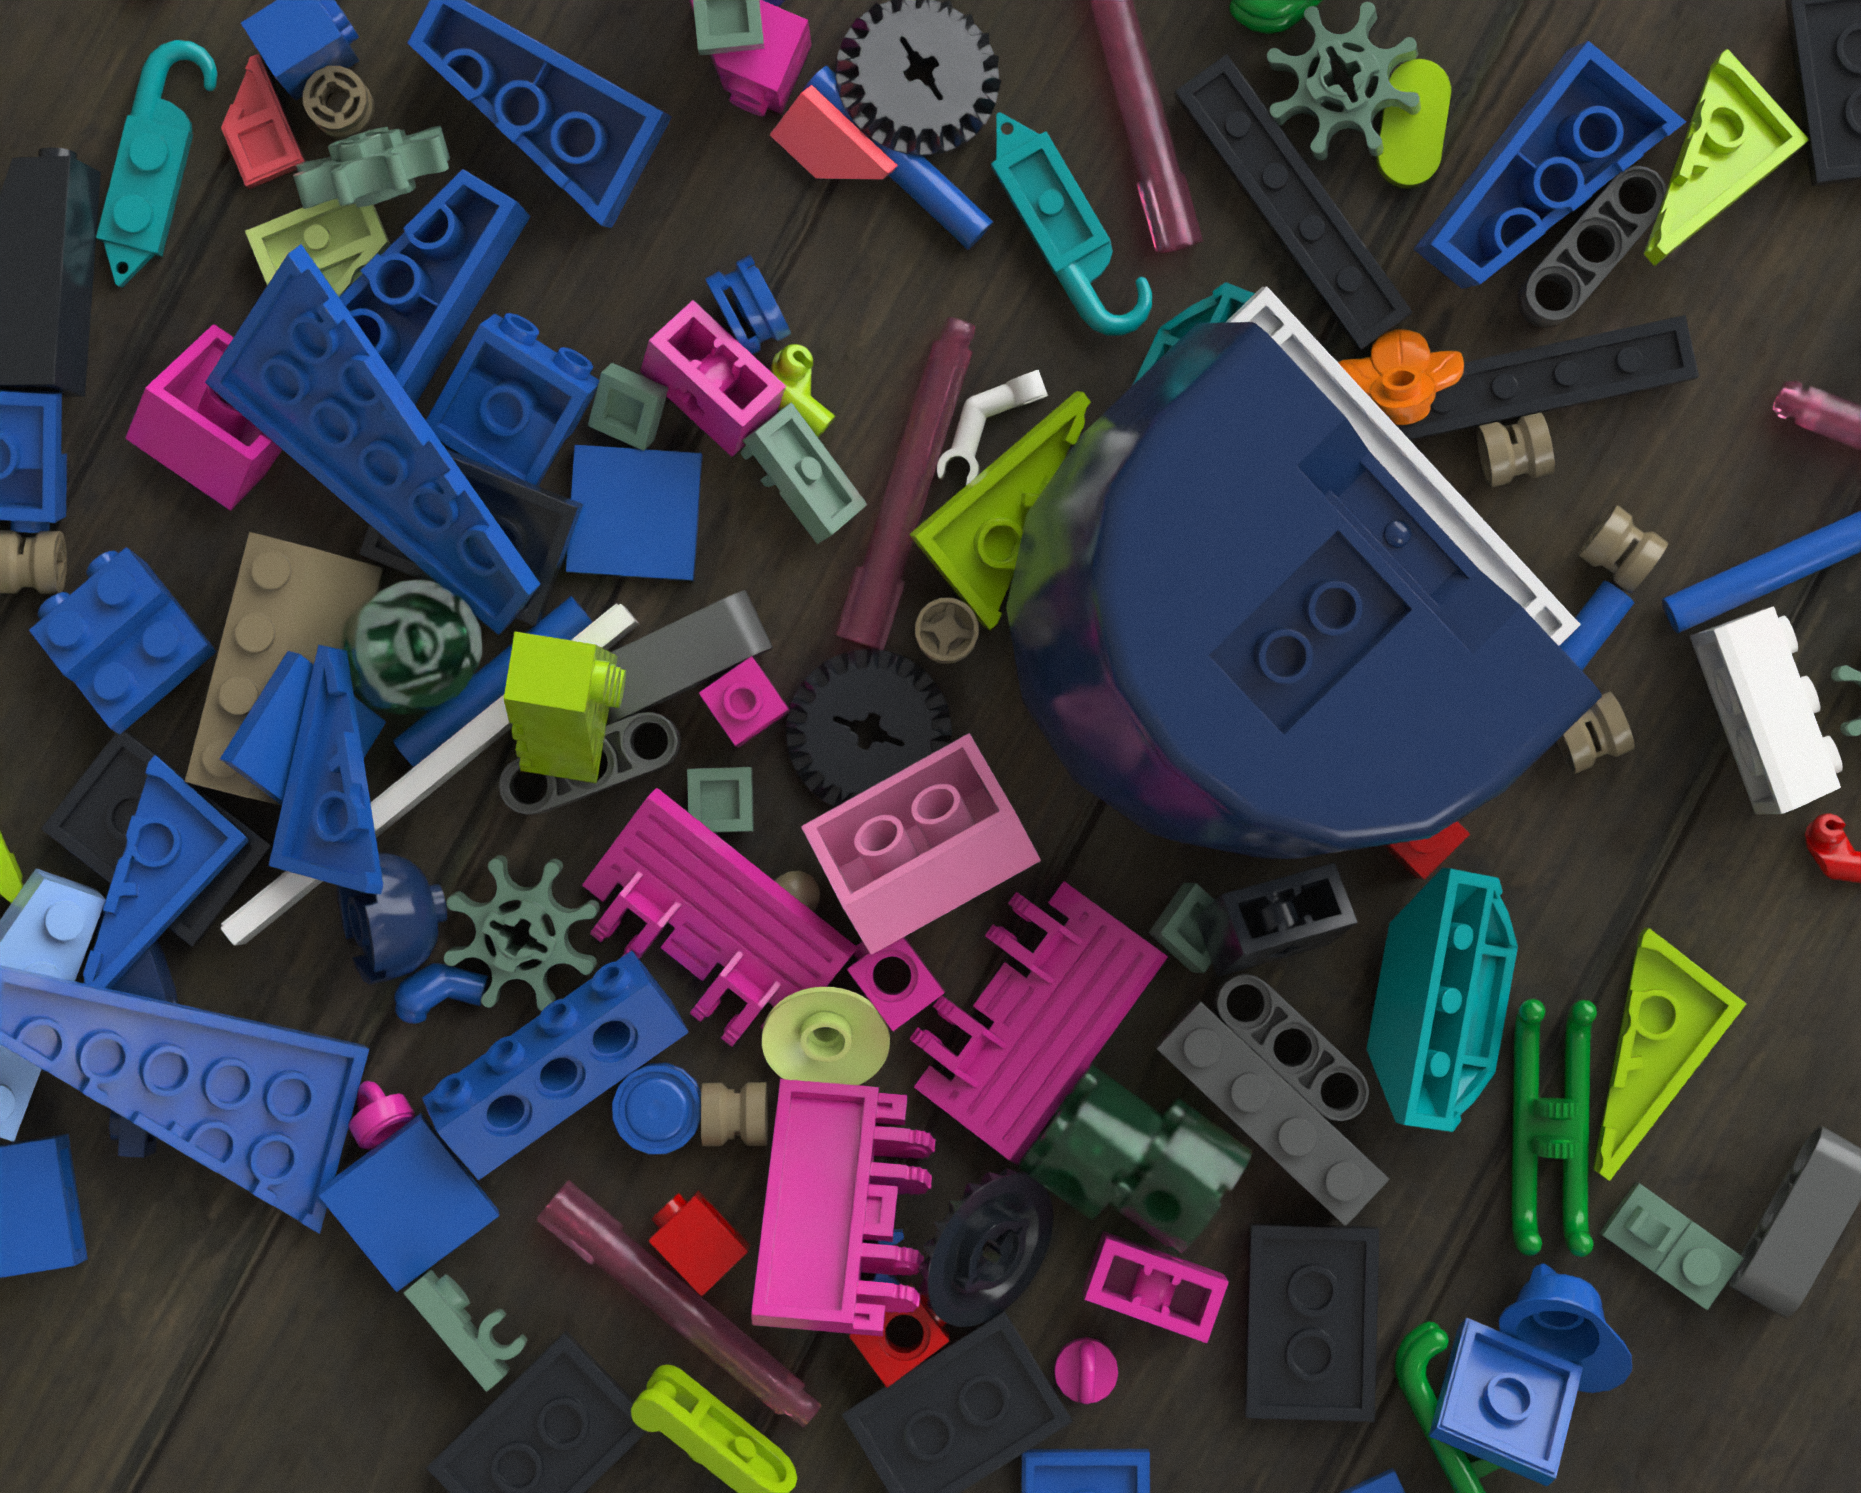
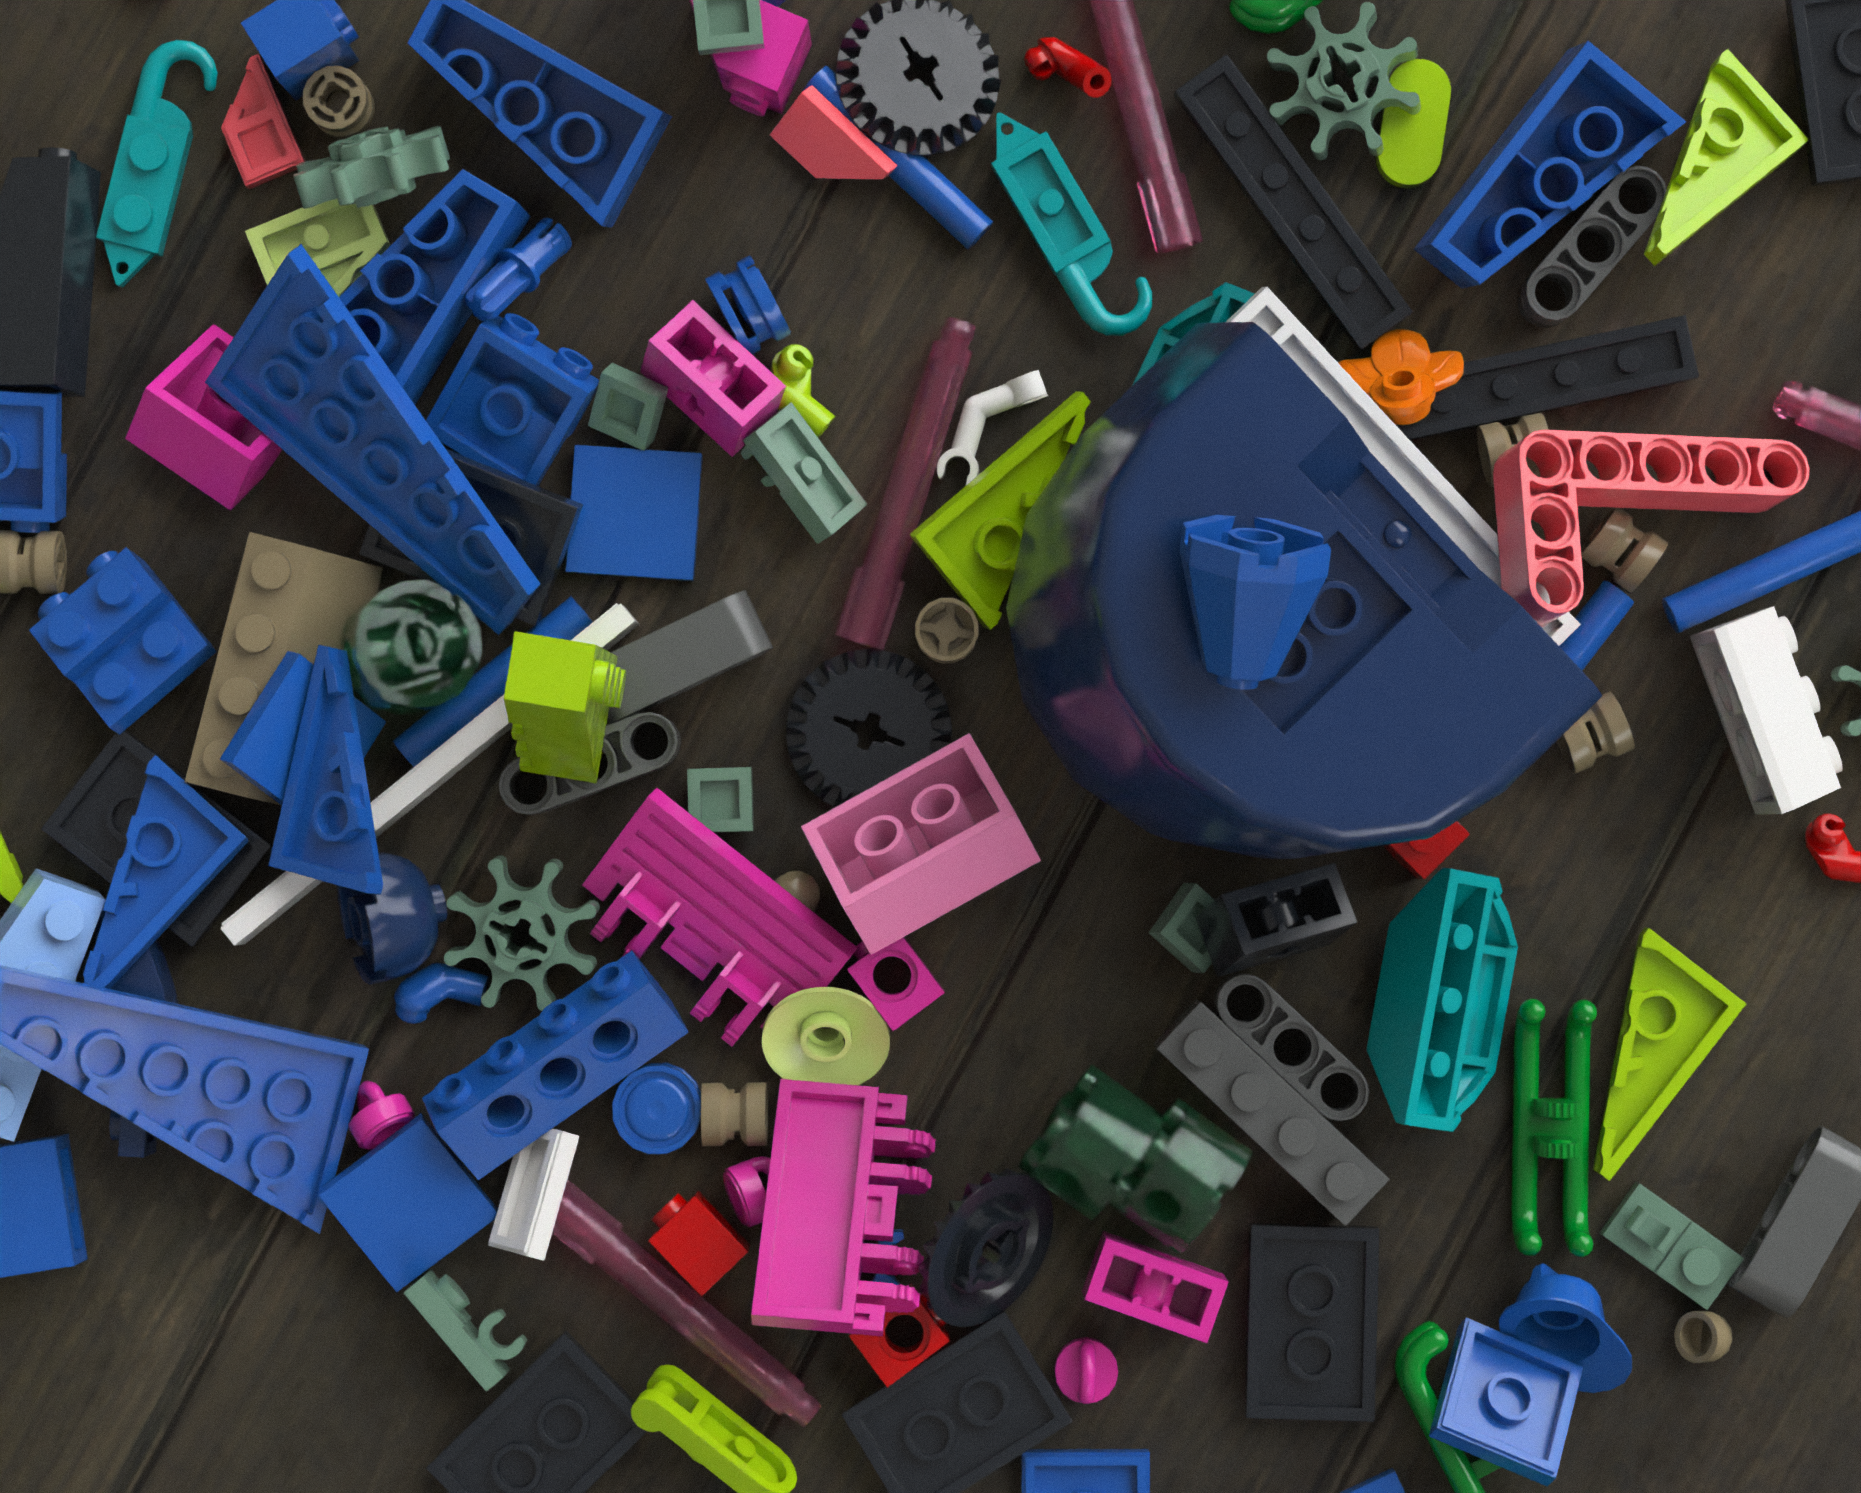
dark pink brick [699,656,790,747] -> none
dark pink hinge [910,882,1168,1164] -> none
none -> blue axle [465,218,572,321]
none -> white tile [488,1129,579,1261]
none -> dark pink tile [723,1156,770,1227]
none -> red arm [1024,37,1112,98]
none -> blue cone [1179,515,1331,690]
none -> coral beam [1493,430,1810,627]
none -> dark tan hinge [1674,1311,1732,1363]

